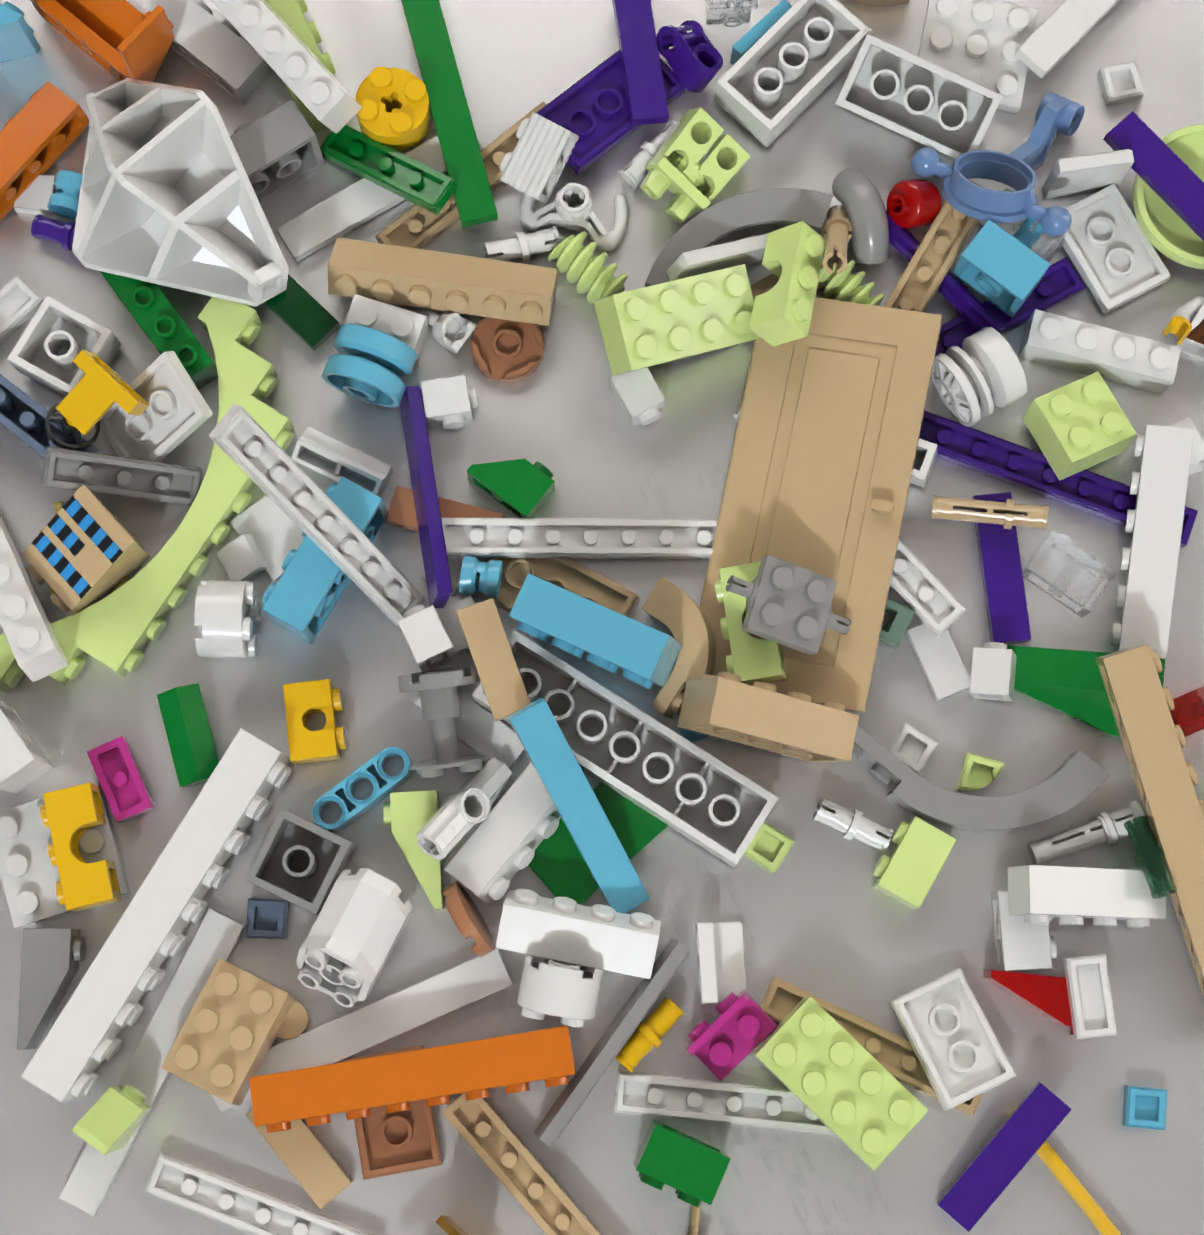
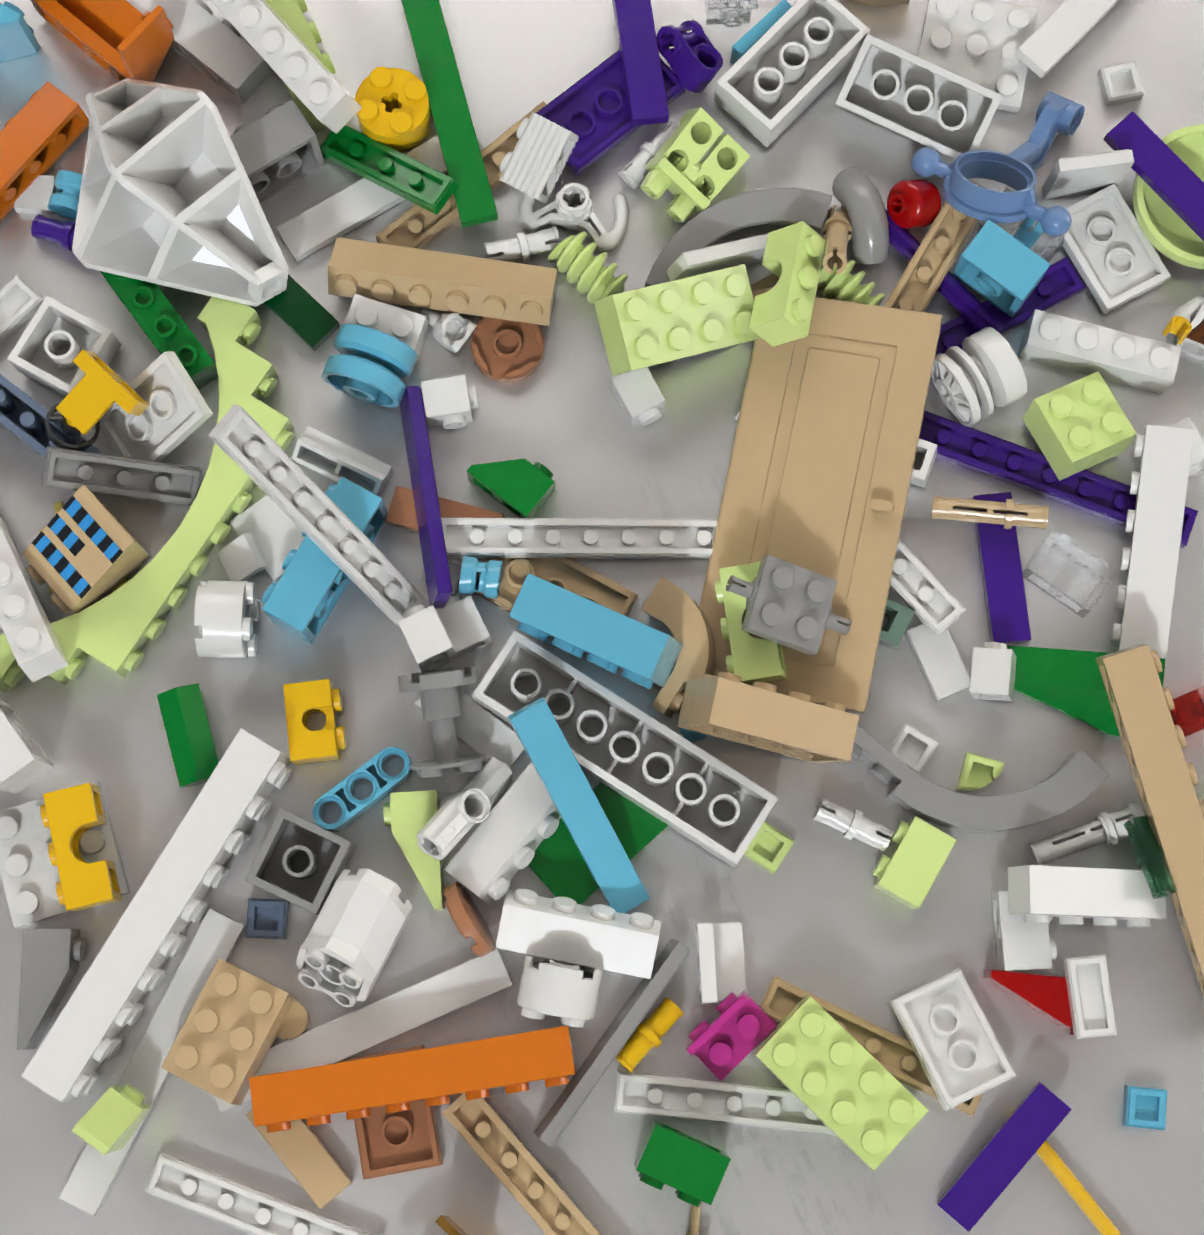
dark pink plate [87,736,155,823] -> none
tan tile [456,598,530,722] -> none

